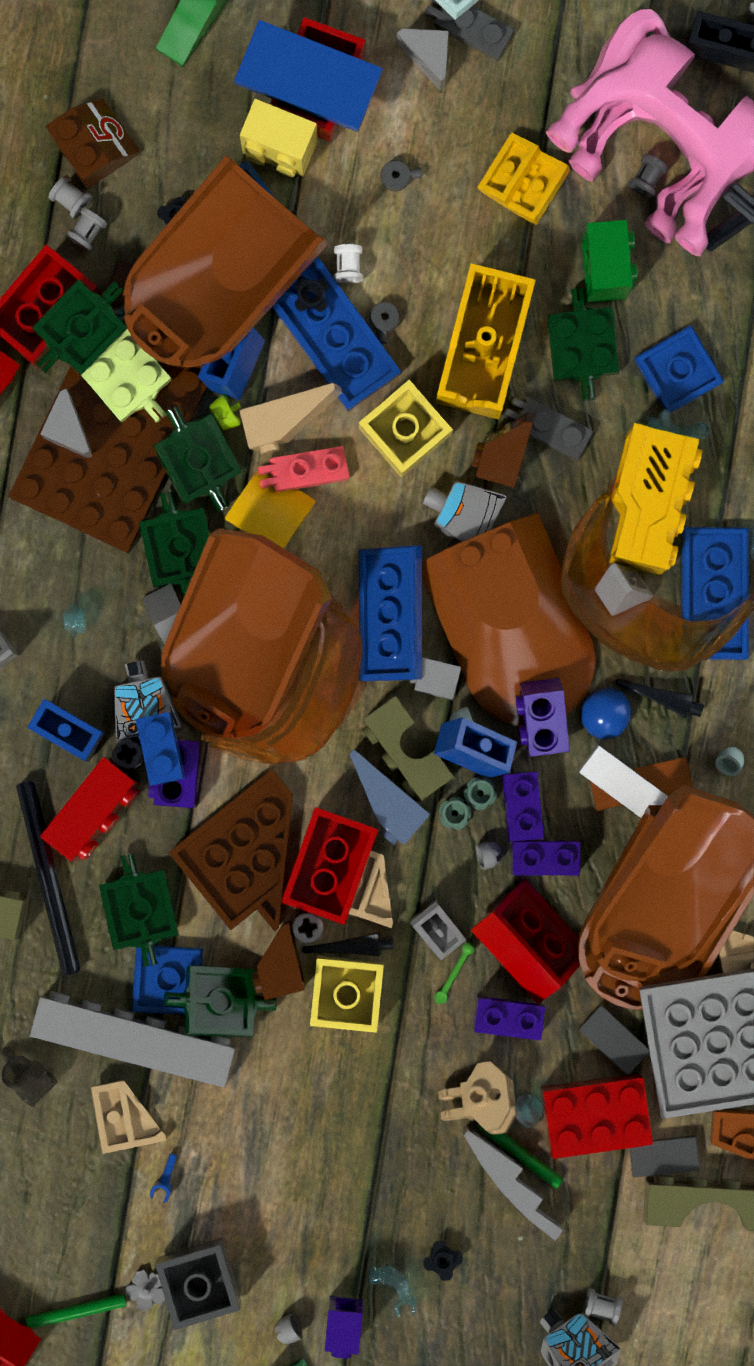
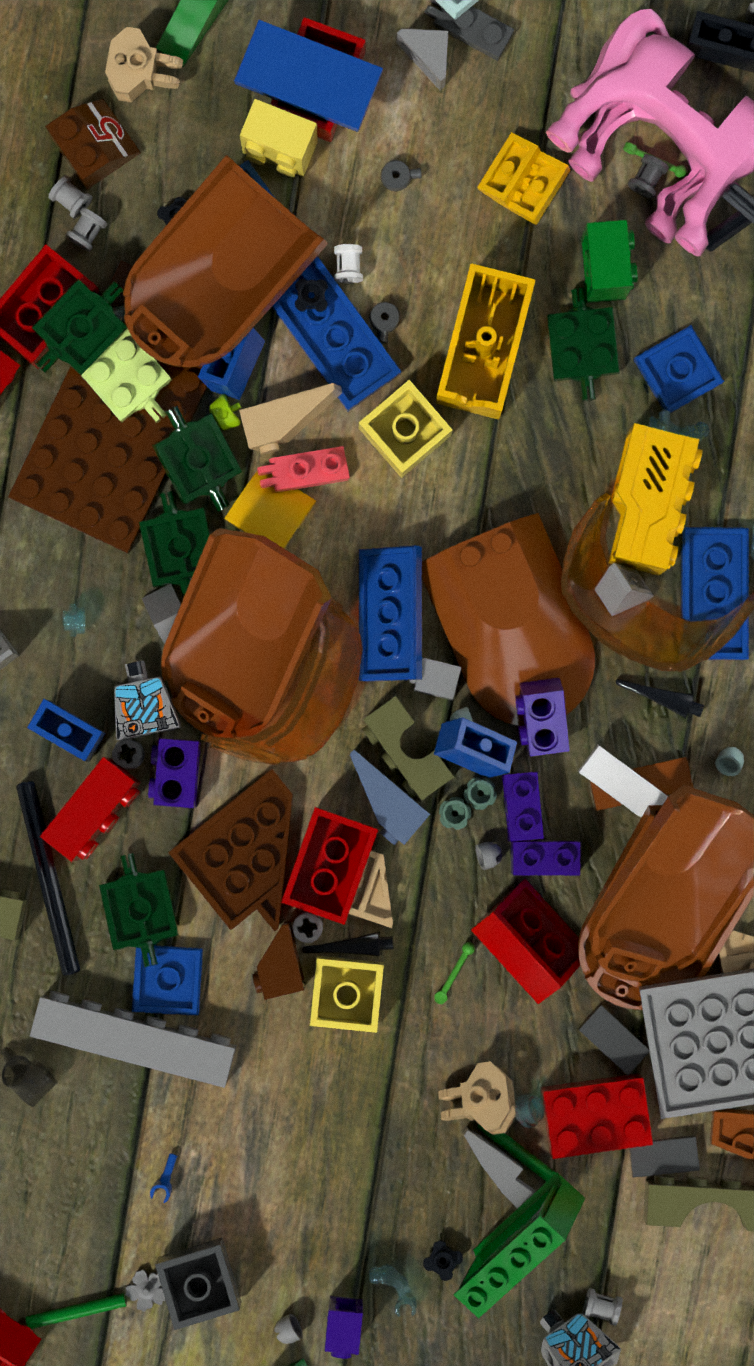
light grey slope [40,389,93,458] -> none
tan wing [90,1080,166,1154] -> none
blue brick [135,712,186,786] -> none
dark green plate [163,966,277,1038] -> none
light grey slope [409,899,466,960] -> none
light grey torso [422,481,507,543] -> none
reddish brown slope [472,412,534,488] -> none
dark purple brick [473,995,545,1040] -> none
dark grey hinge [503,397,593,461] -> none
blue hair [581,687,631,740] -> none
none -> tan hinge [105,27,183,102]
none -> green window [454,1172,585,1318]
none -> bright green hinge [623,142,687,178]

